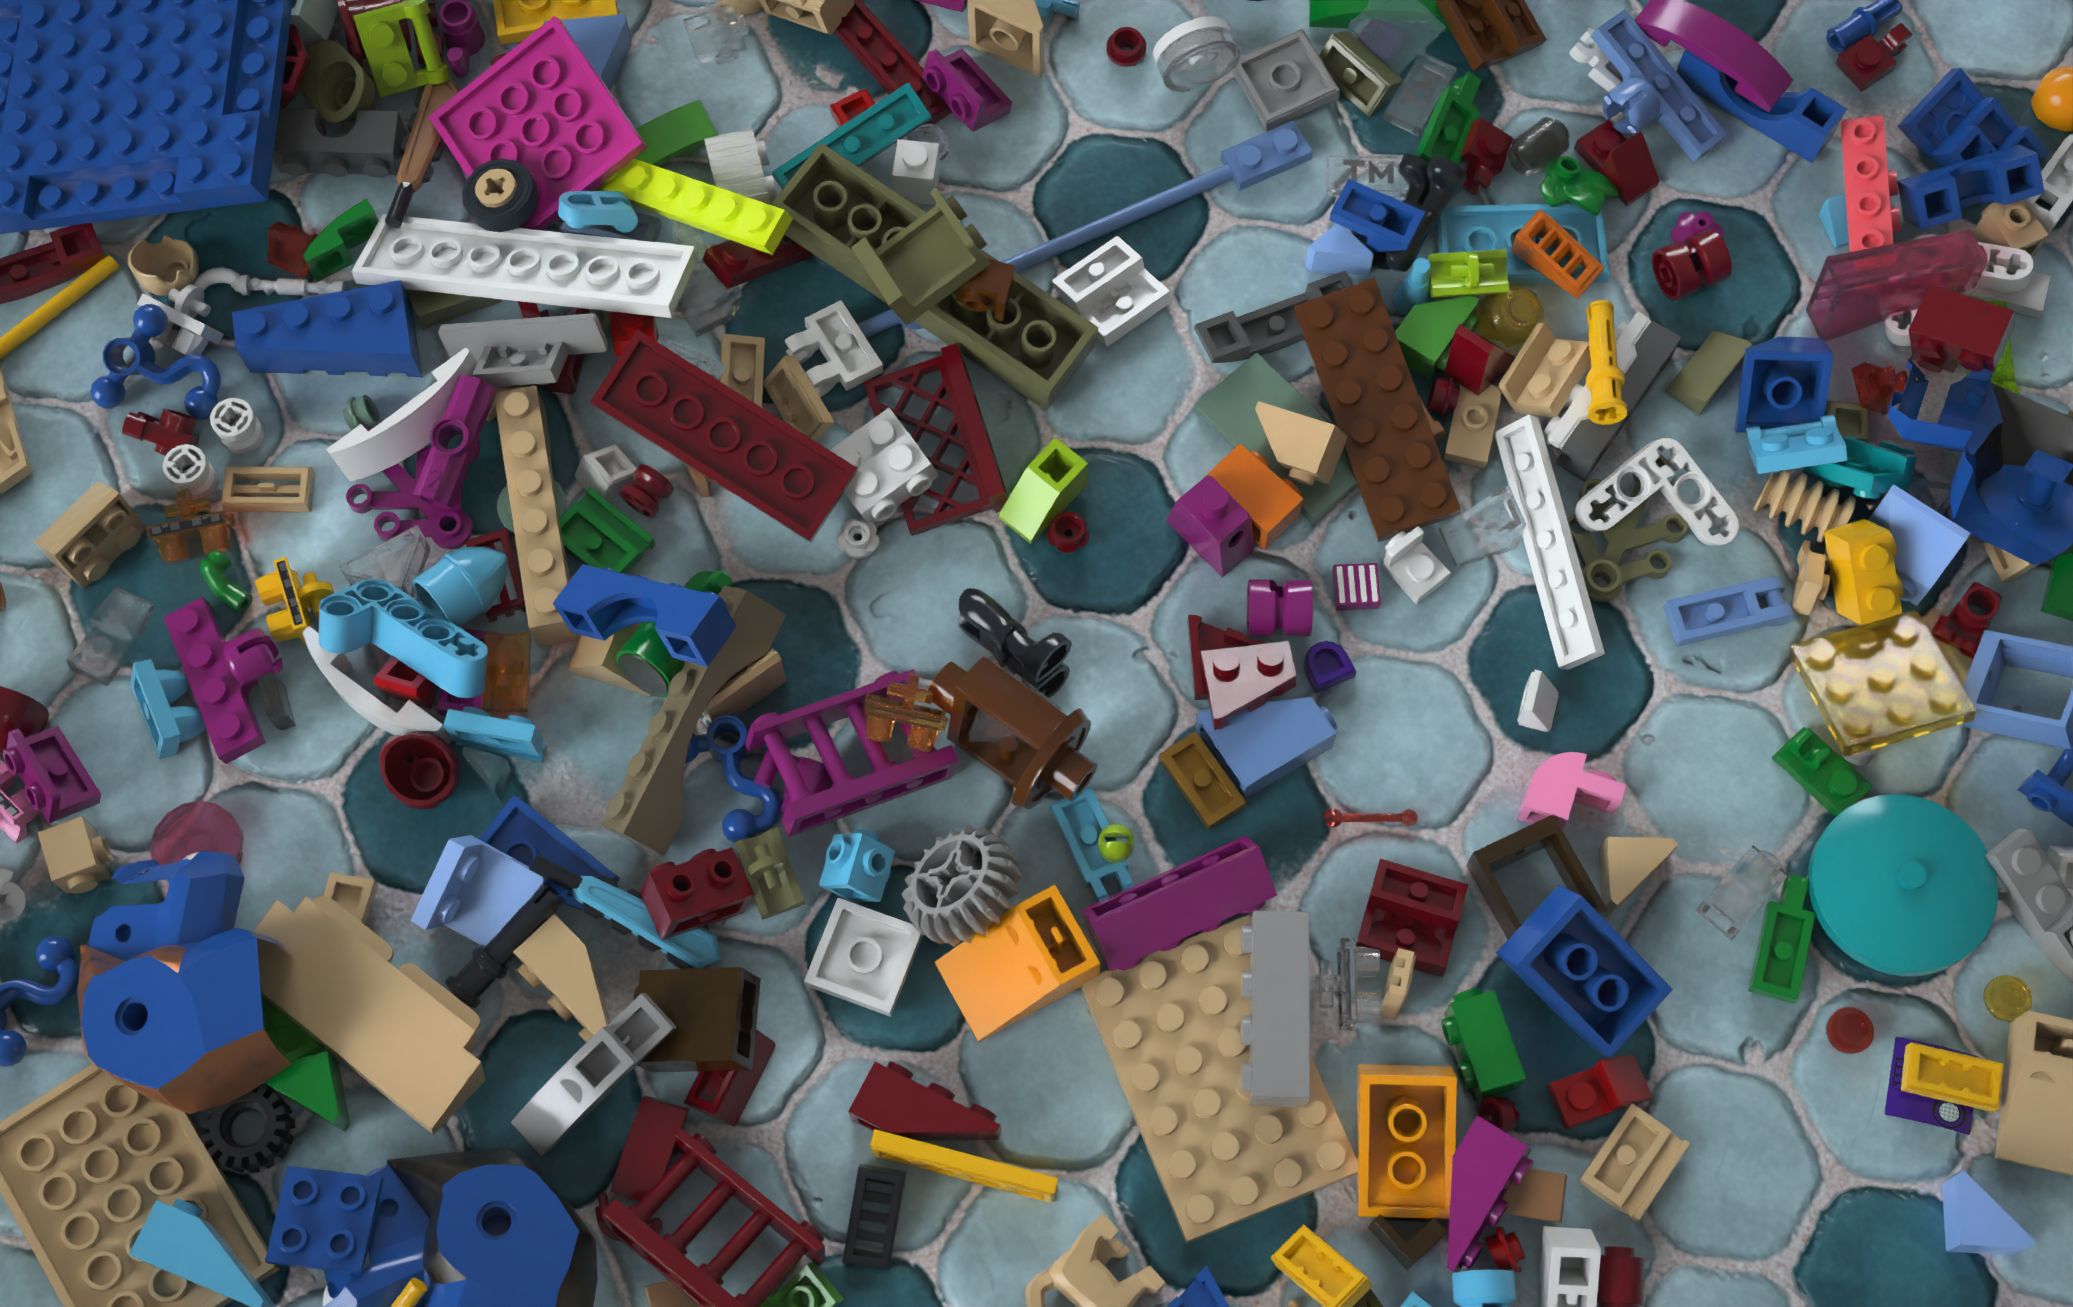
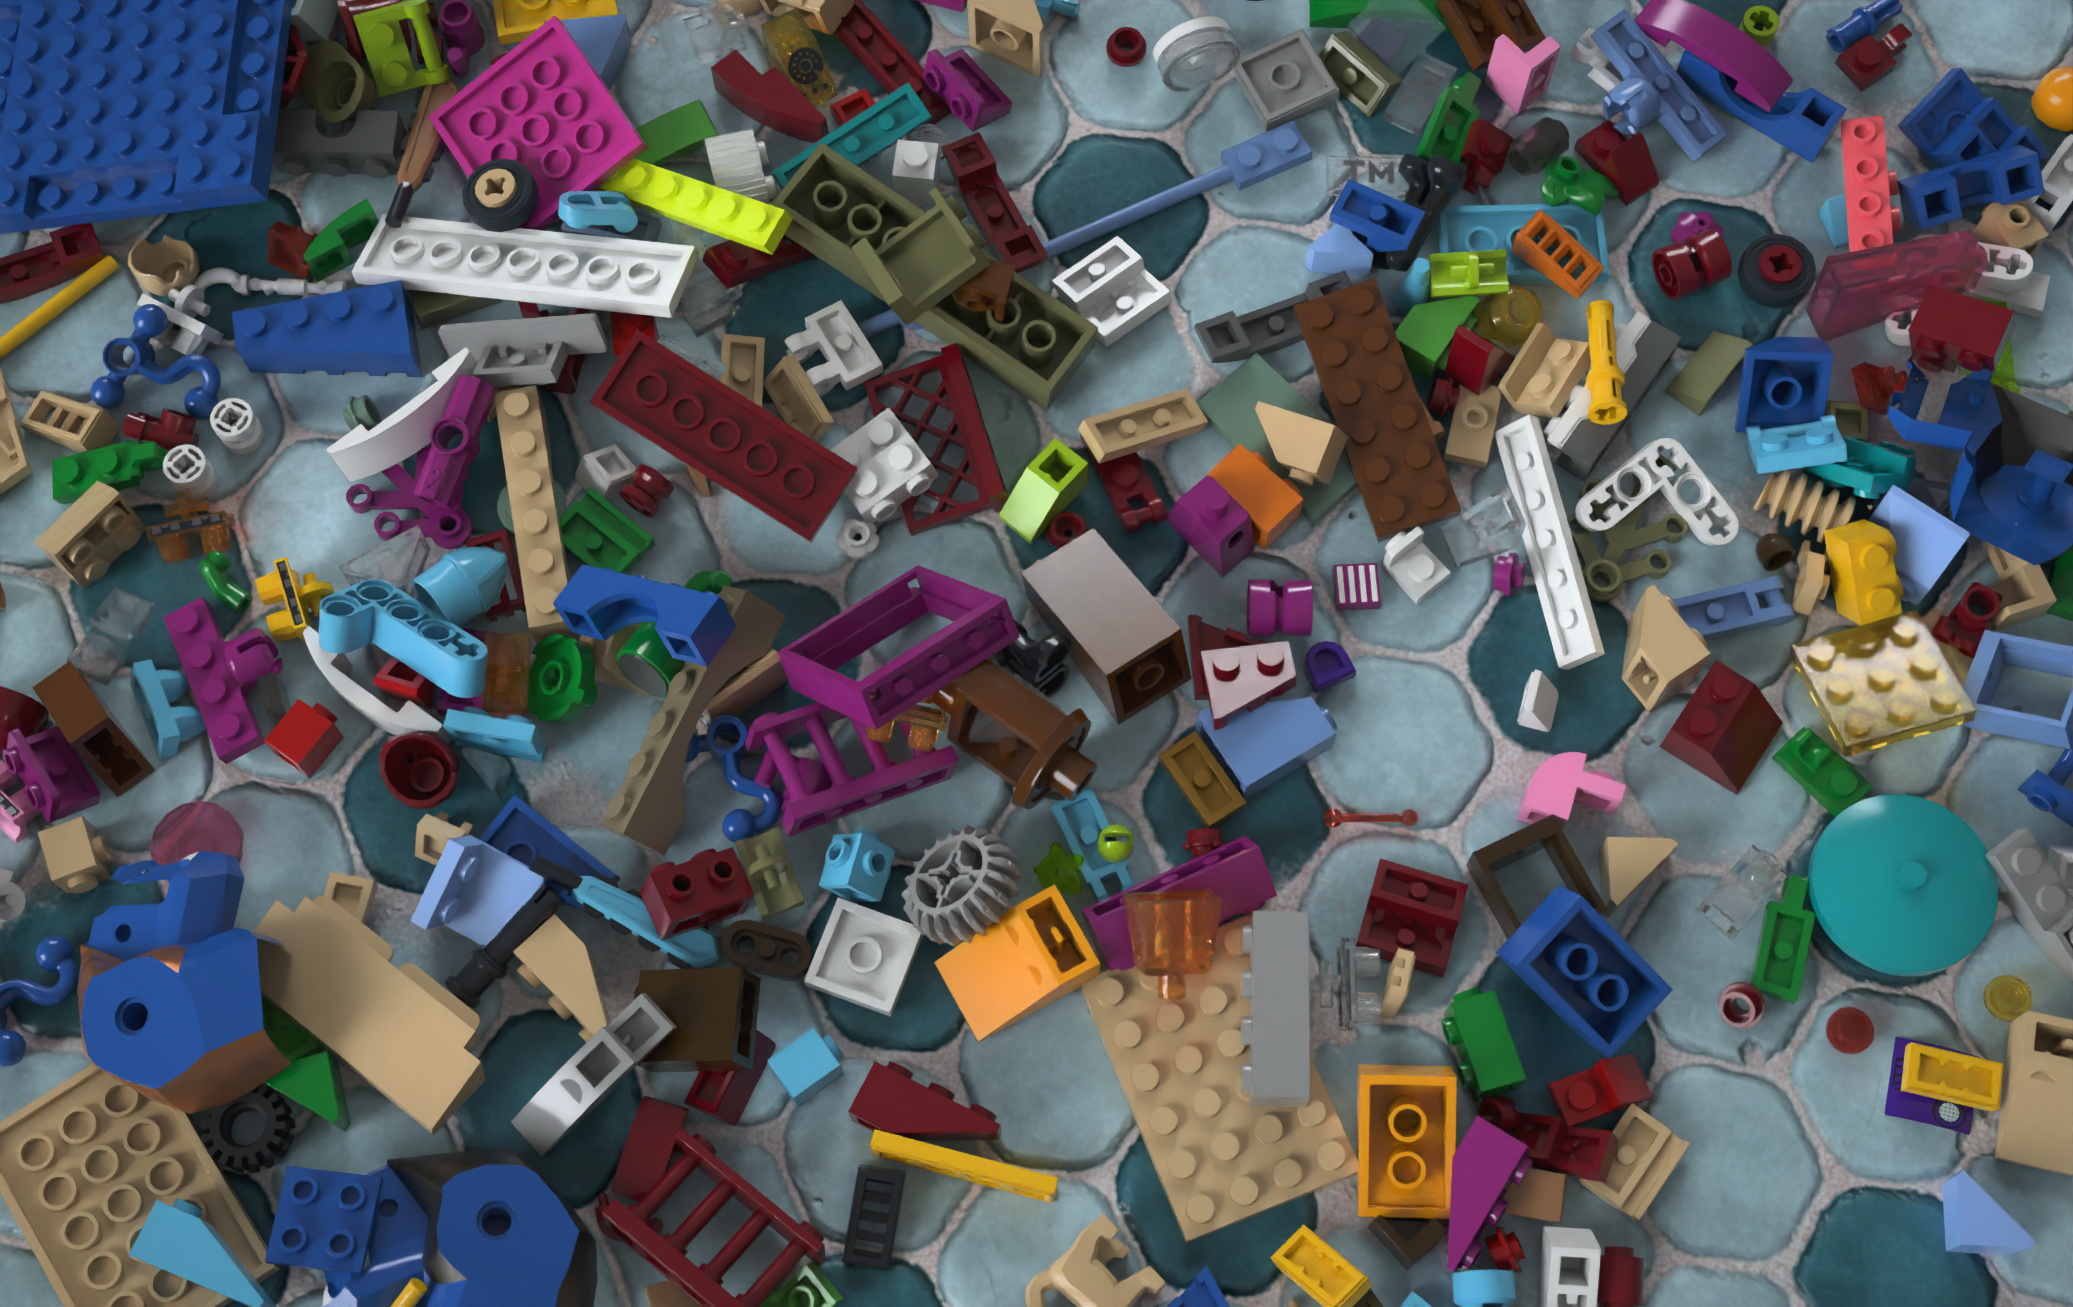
tan tile [221,466,315,512] -> none
none -> tan slope [19,390,120,453]
none -> reddish brown slope [32,661,155,797]
none -> green hinge [52,440,168,505]
none -> red brick [264,699,344,779]
none -> tan tile [415,811,473,865]
none -> green plate [521,634,598,725]
none -> dark red slope [711,49,829,143]
none -> dark brown plate [722,919,813,981]
none -> clear yellow slope [761,8,838,107]
none -> medium azure brick [767,1027,844,1107]
none -> magenta window [777,565,1020,730]
none -> dark red slope [942,132,1049,273]
none -> slope [1020,528,1191,724]
none -> clear neon green plate [1034,842,1084,895]
none -> tan plate [1078,388,1208,463]
none -> dark red plate [1080,433,1168,535]
none -> clear orange torso [1123,889,1222,1000]
none -> dark red plate [1182,828,1227,859]
none -> bright pink panel [1485,34,1561,114]
none -> magenta plate [1493,553,1526,597]
none -> dark red slope [1512,1113,1619,1182]
none -> tan slope [1622,584,1711,713]
none -> dark red slope [1659,660,1783,795]
none -> plate [1718,982,1766,1028]
none -> black wheel [1737,234,1816,308]
none -> lime bush [1739,6,1780,47]
none -> dark brown hinge [1755,533,1795,571]
none -> tan panel [1987,563,2057,631]

